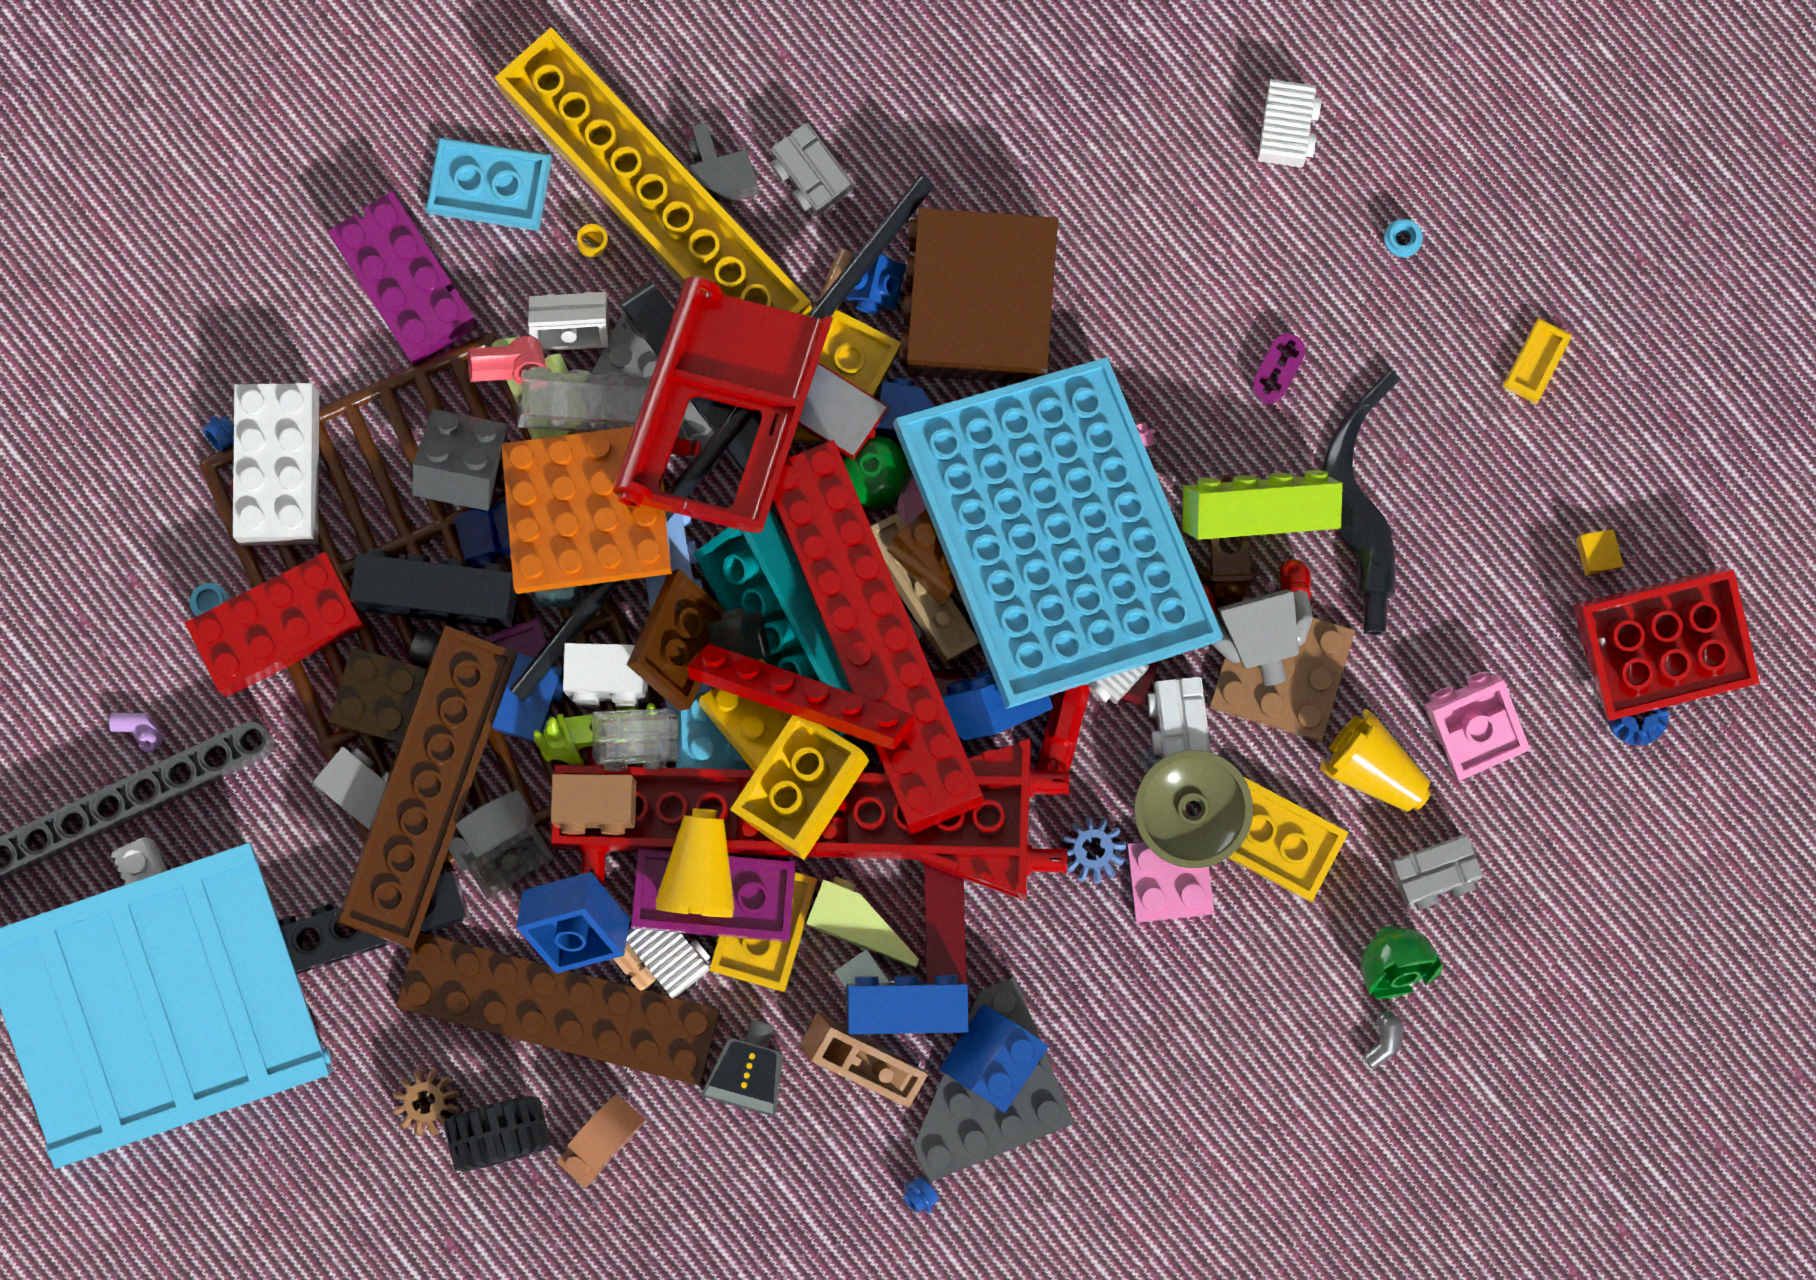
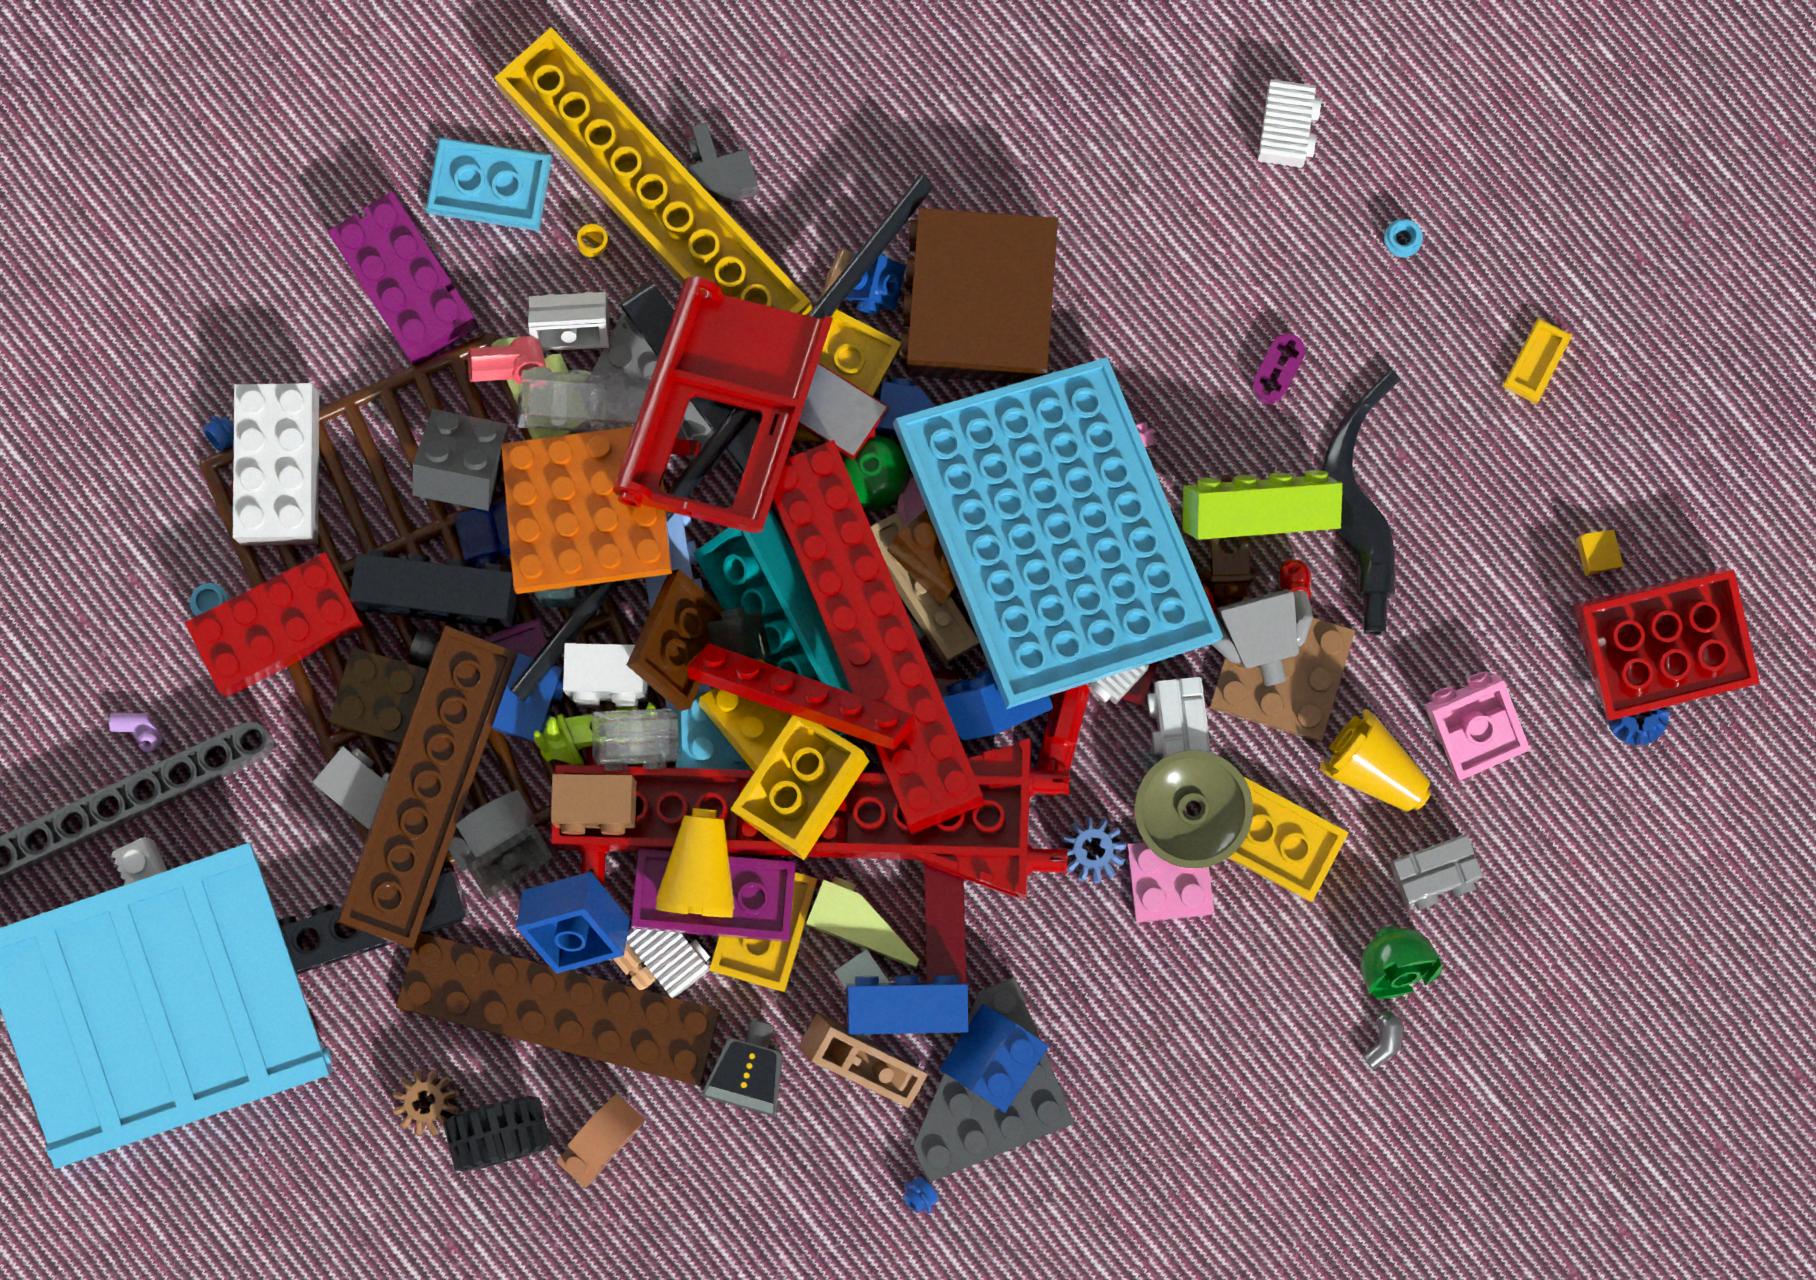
light grey brick [770,123,853,217] -> none

